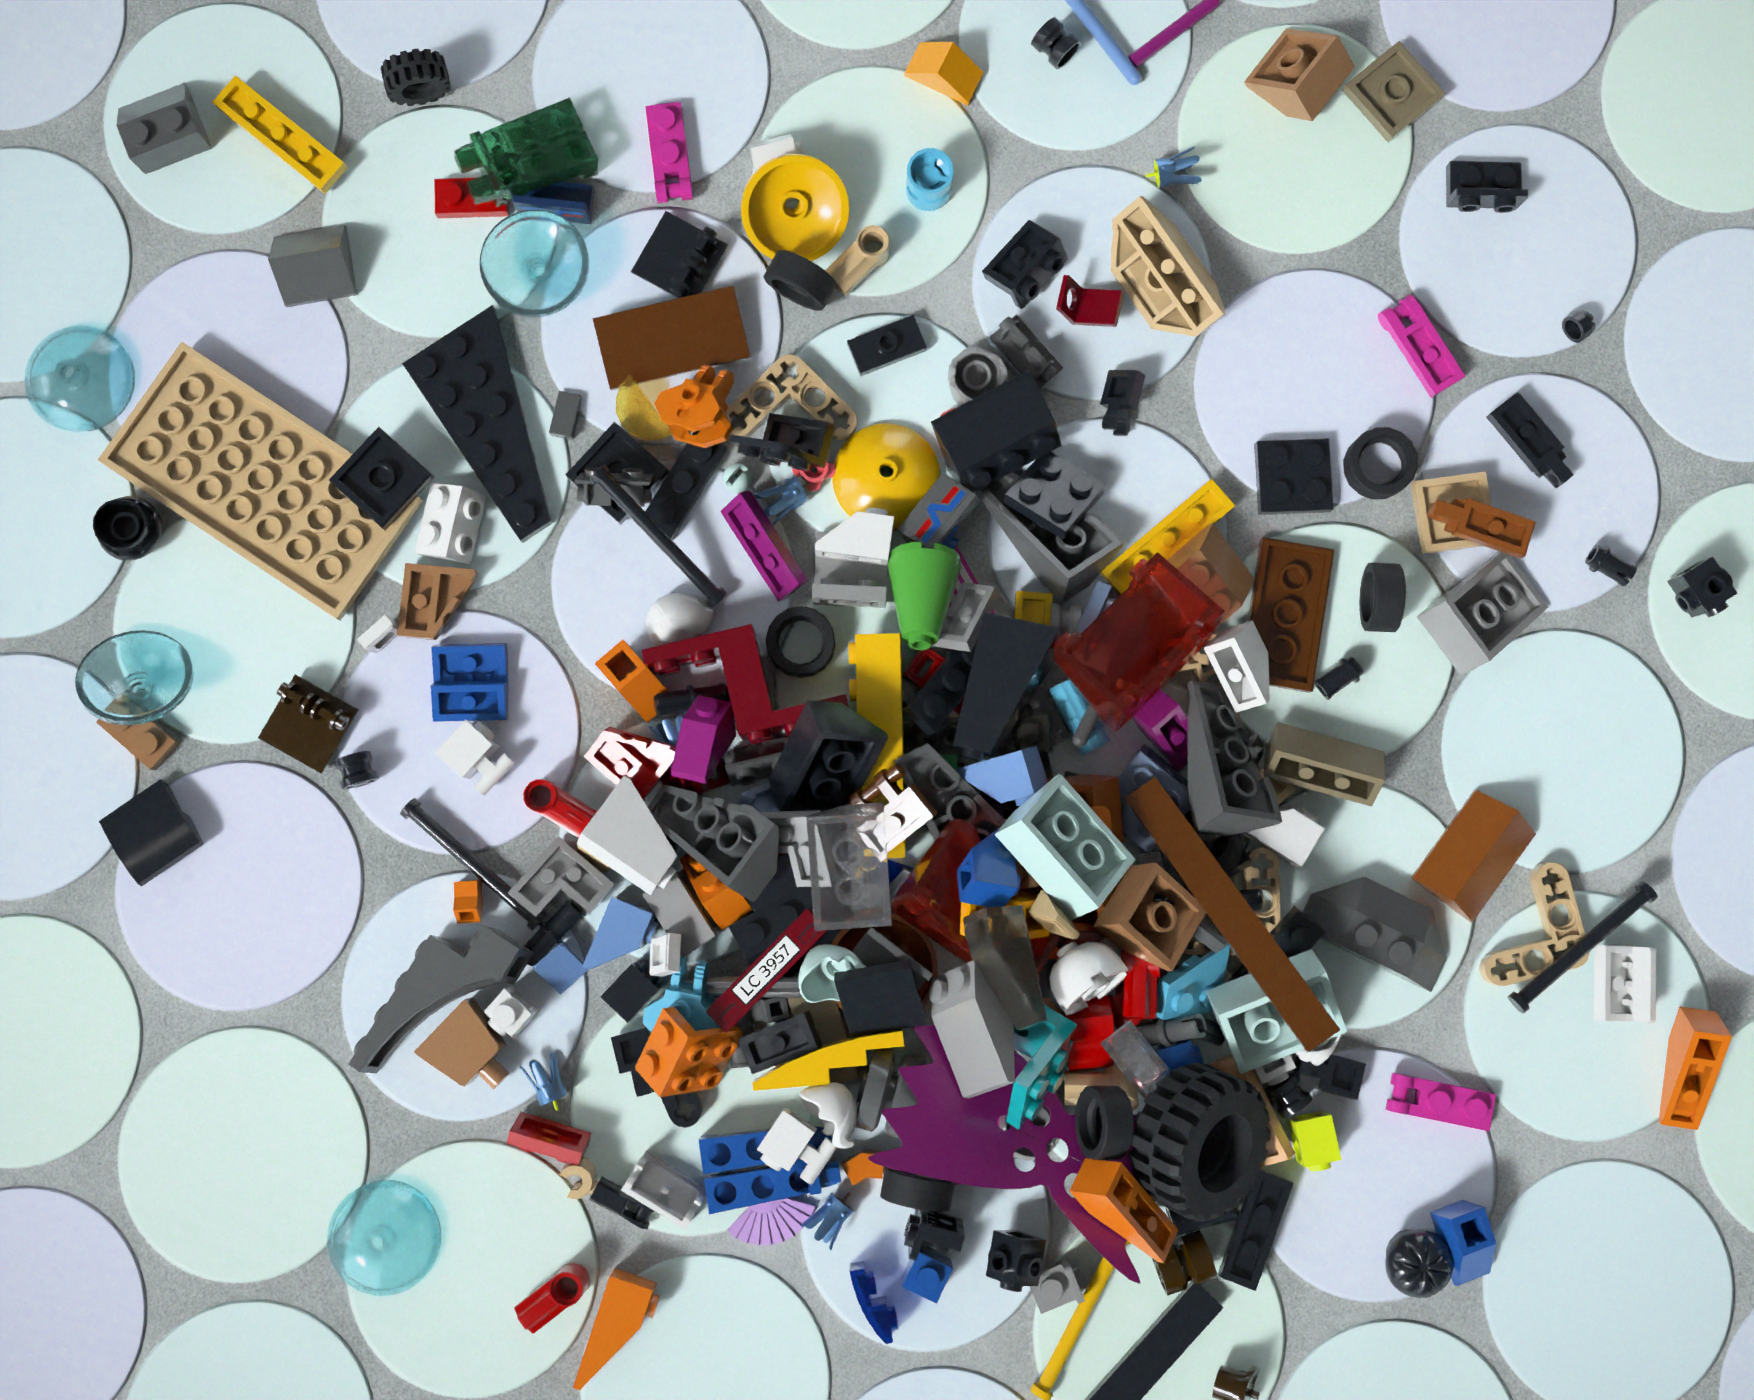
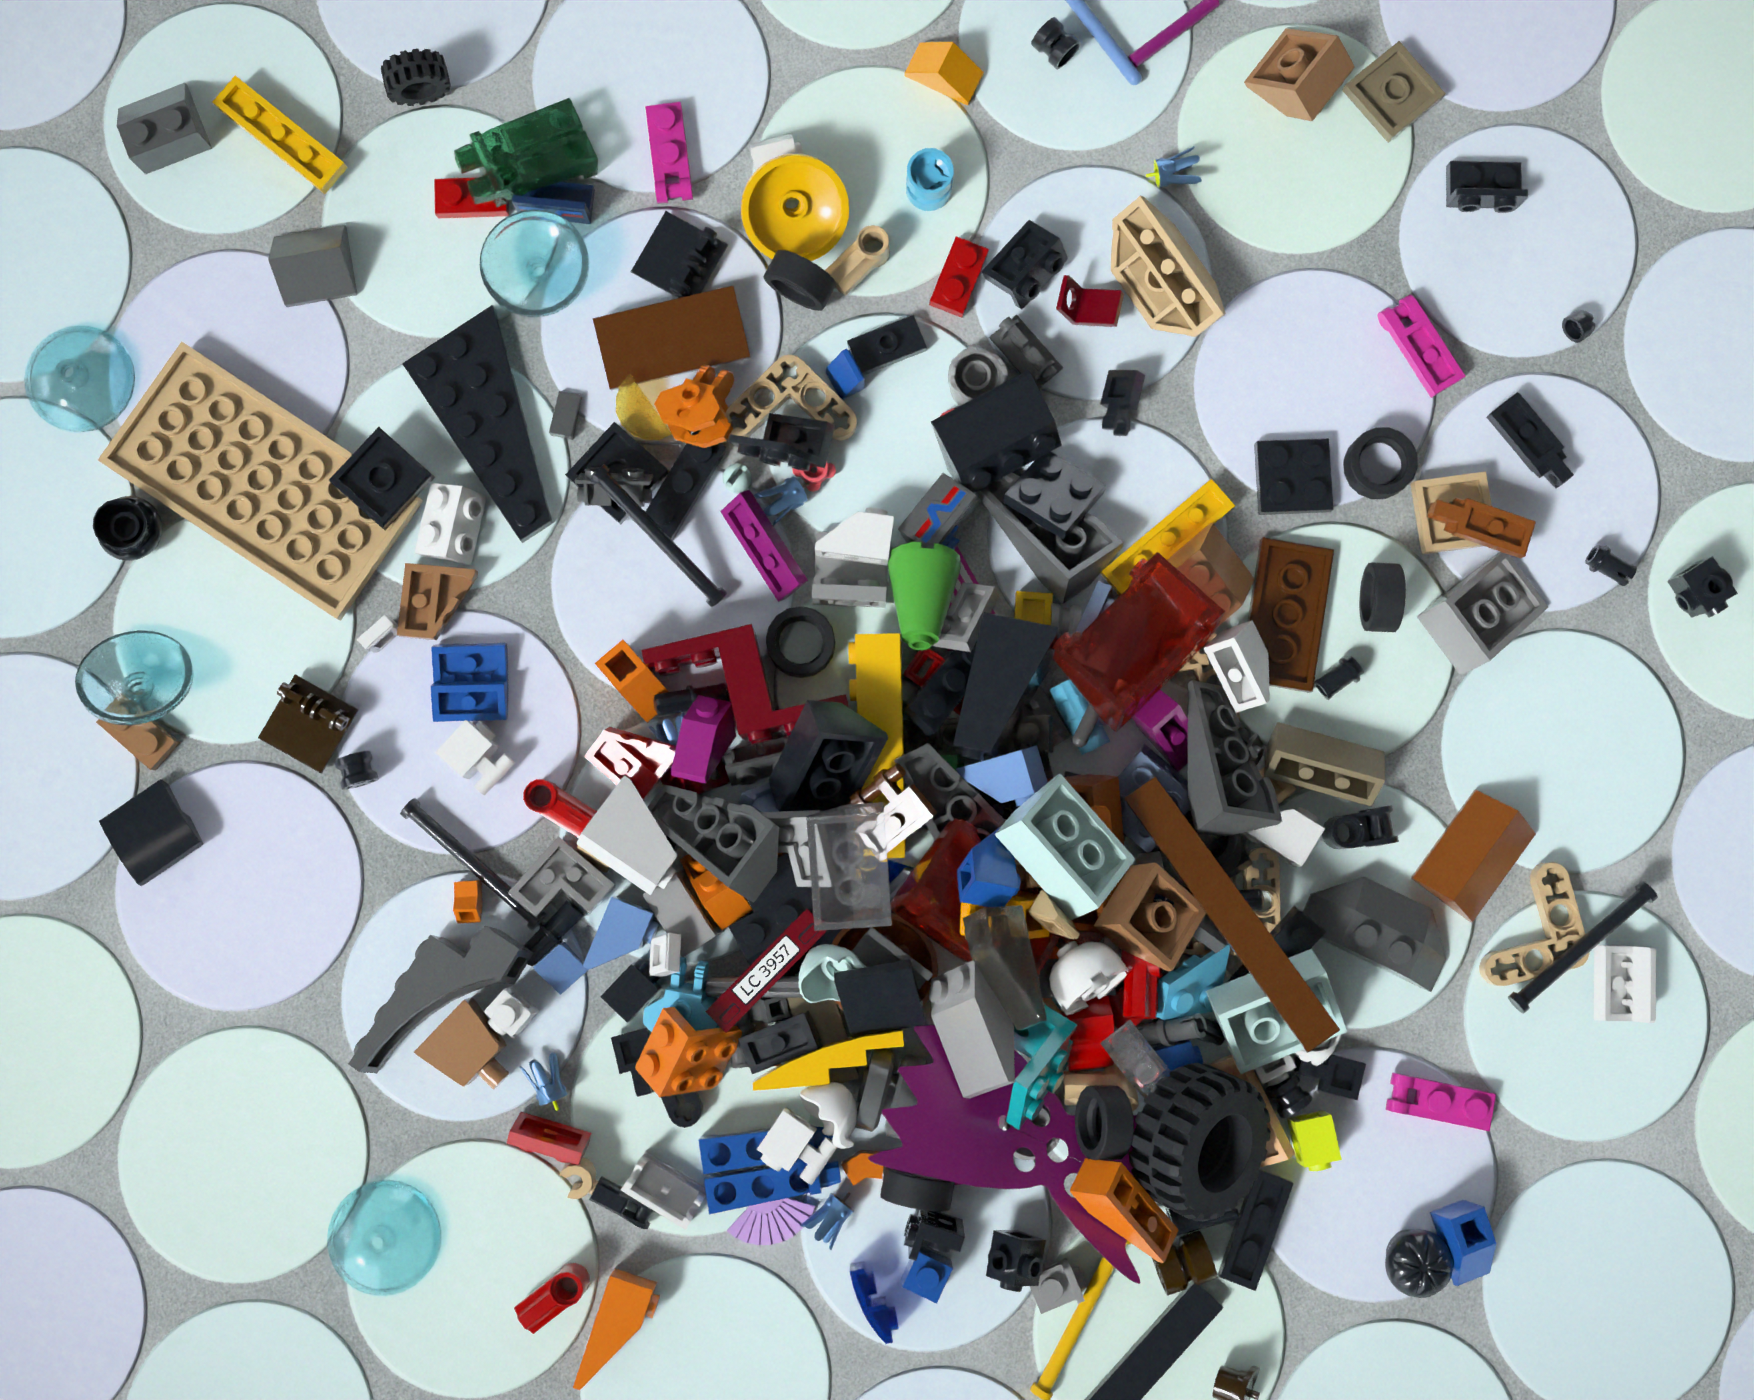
white hair [646,593,714,646] -> none
yellow dish [832,423,940,531] -> none
orange slope [1659,1006,1732,1130] -> none
none -> blue slope [826,348,865,400]
none -> red plate [929,236,989,318]
none -> black piece [1322,805,1399,849]

